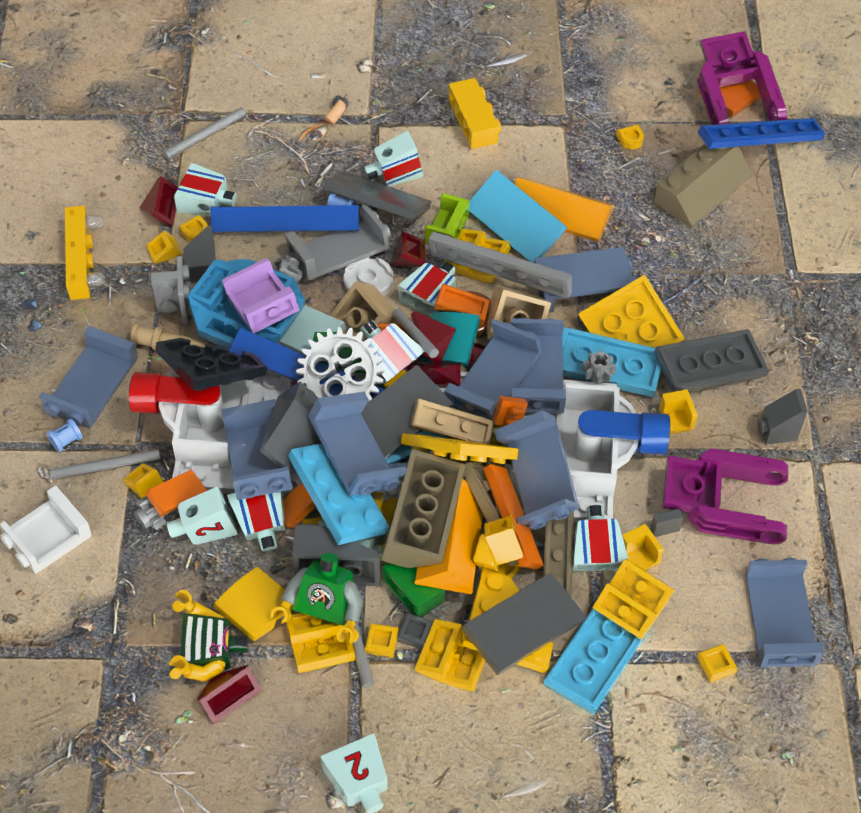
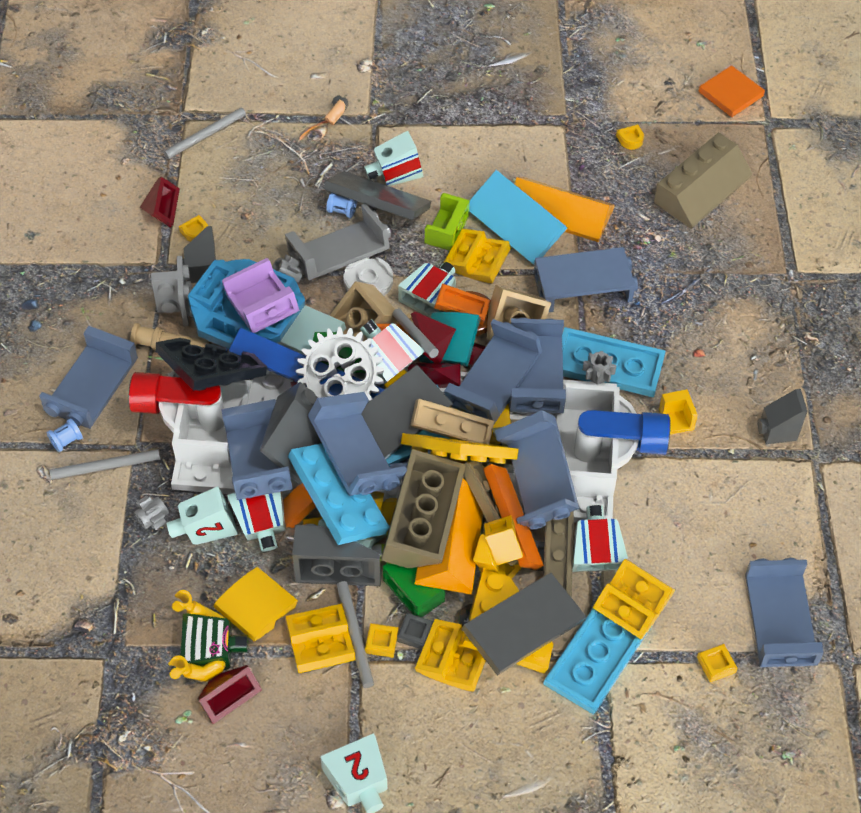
white panel [0,486,92,574] -> none
yellow piece [65,205,106,300] -> none
yellow slope [122,463,163,499] -> none
orange tile [145,469,207,516] -> none
yellow slope [146,230,182,264] -> none
light aqua torso [174,163,237,216] -> none
blue tile [211,205,359,233] -> none
torso [270,553,363,643] -> none
dark red slope [390,231,426,267] -> none
light grey plate [429,232,572,299] -> none
yellow brick [448,78,501,149] -> none
orange tile [492,396,528,426] -> none
yellow plate [578,275,685,348] -> none
yellow panel [622,524,664,571] -> none
dark grey tile [650,509,683,537] -> none
dark grey tile [654,329,769,392] -> none
magenta plate [663,448,789,544] -> none
magenta plate [697,31,787,125] -> none
blue tile [698,118,825,149] -> none

